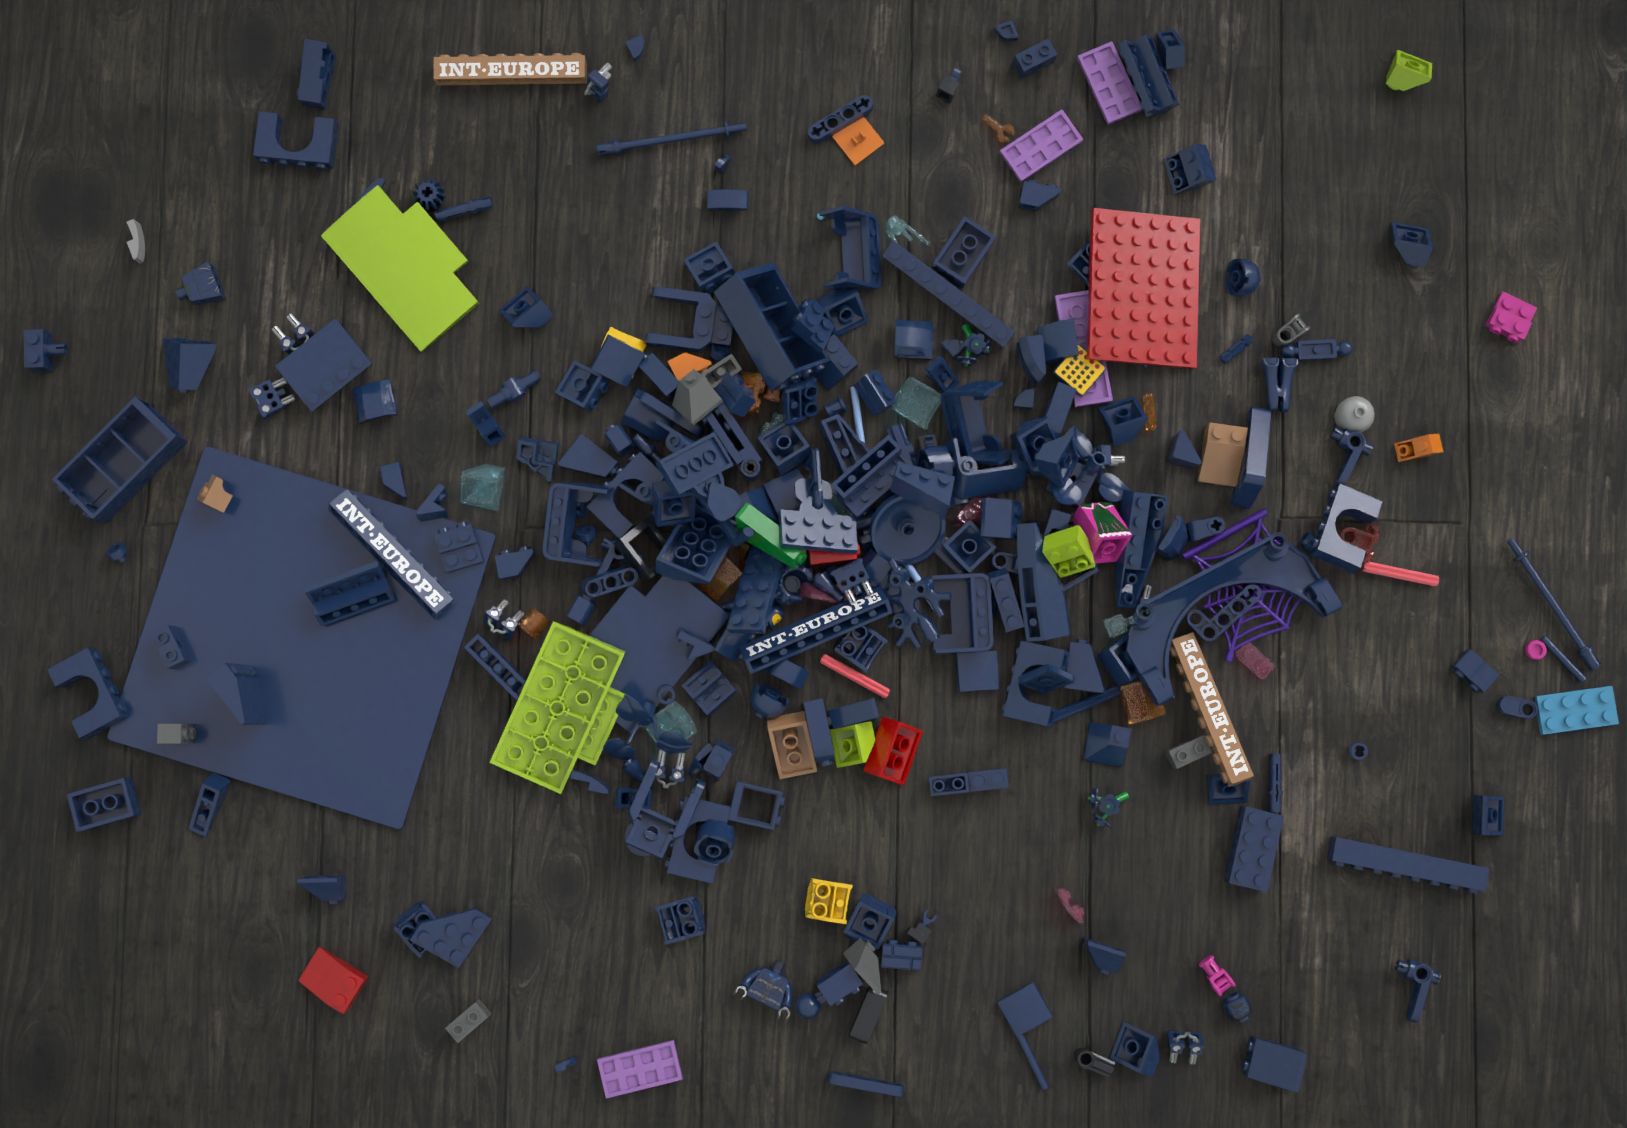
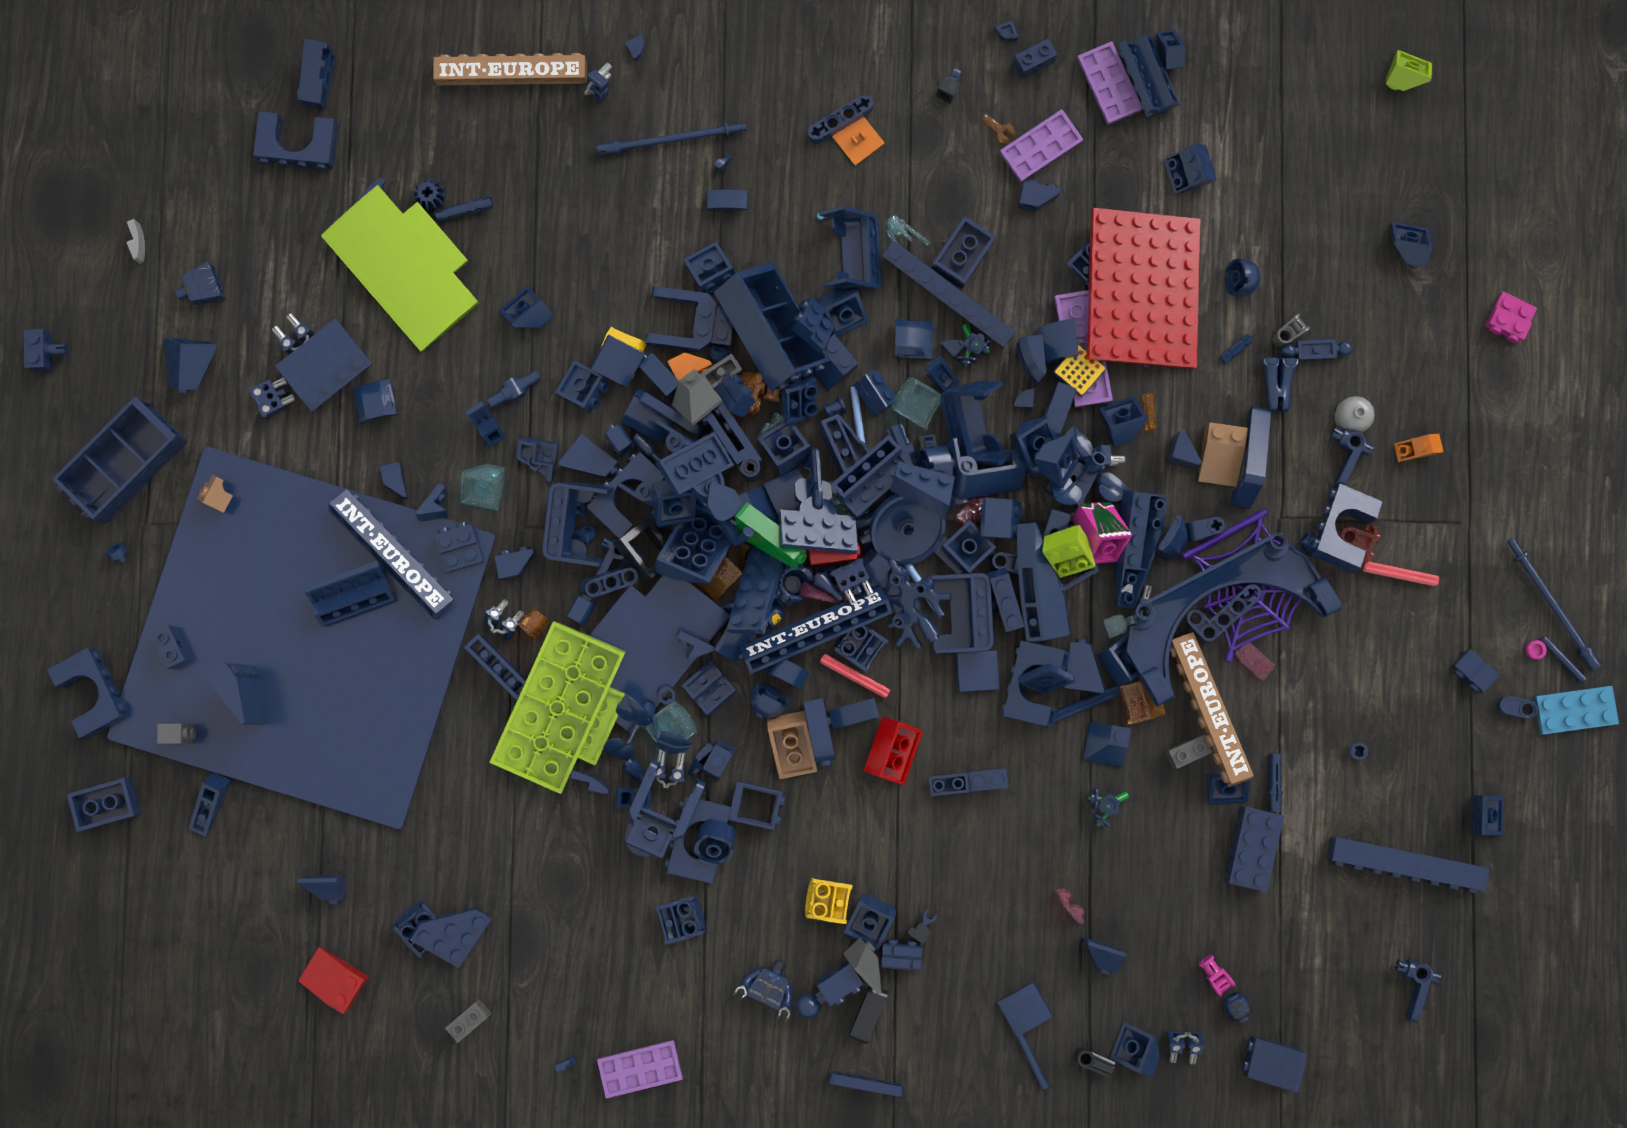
lime slope [829,721,875,768] -> none

